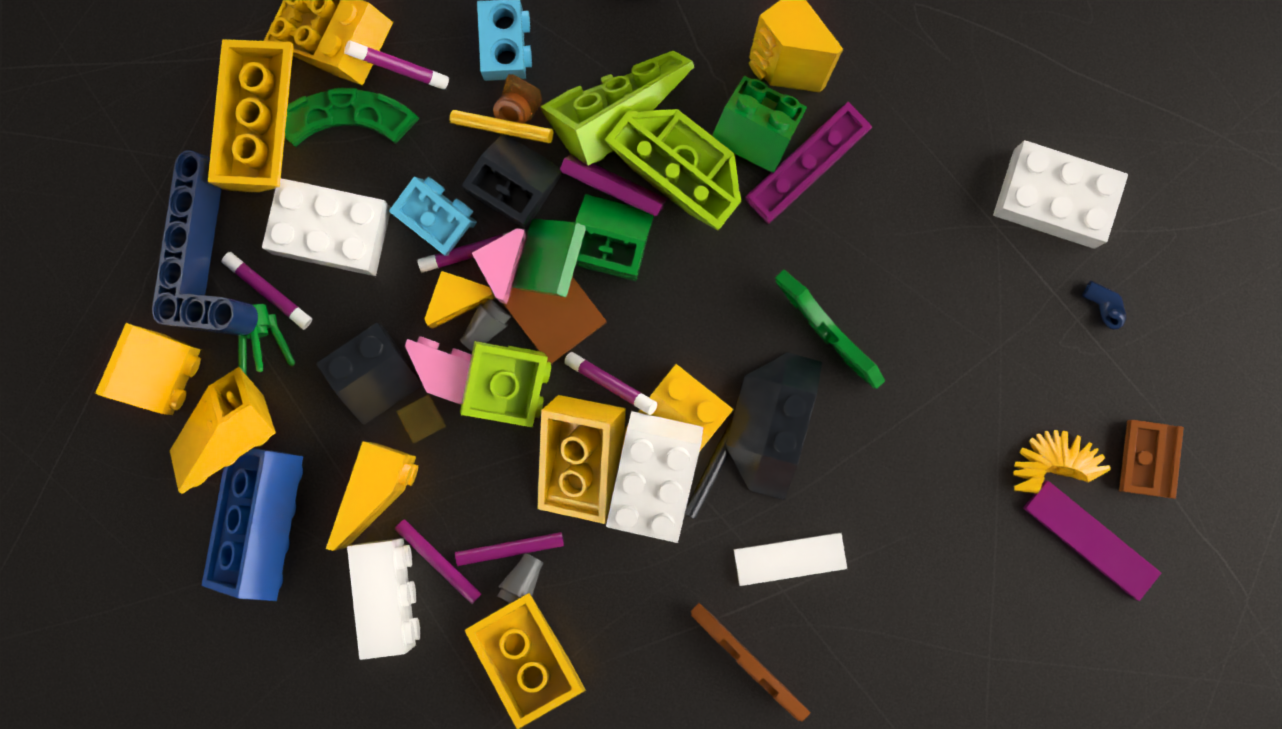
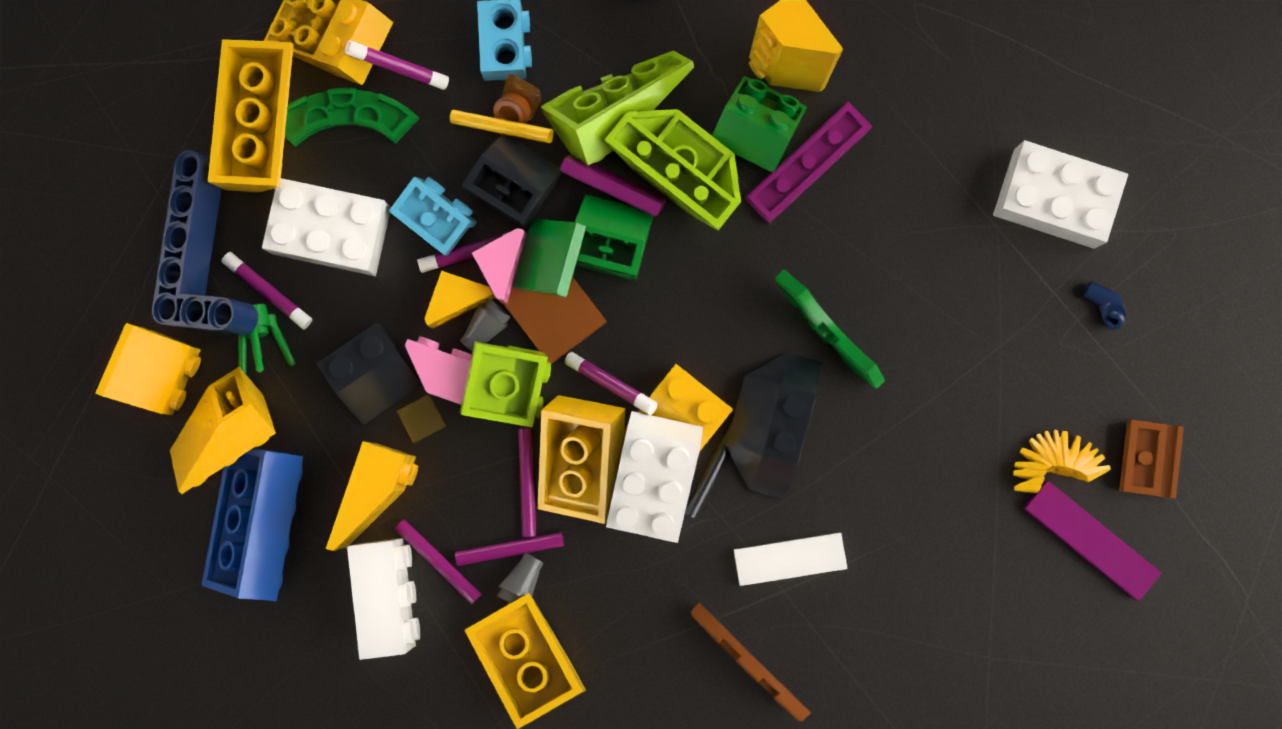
none -> magenta bar [518,428,536,537]

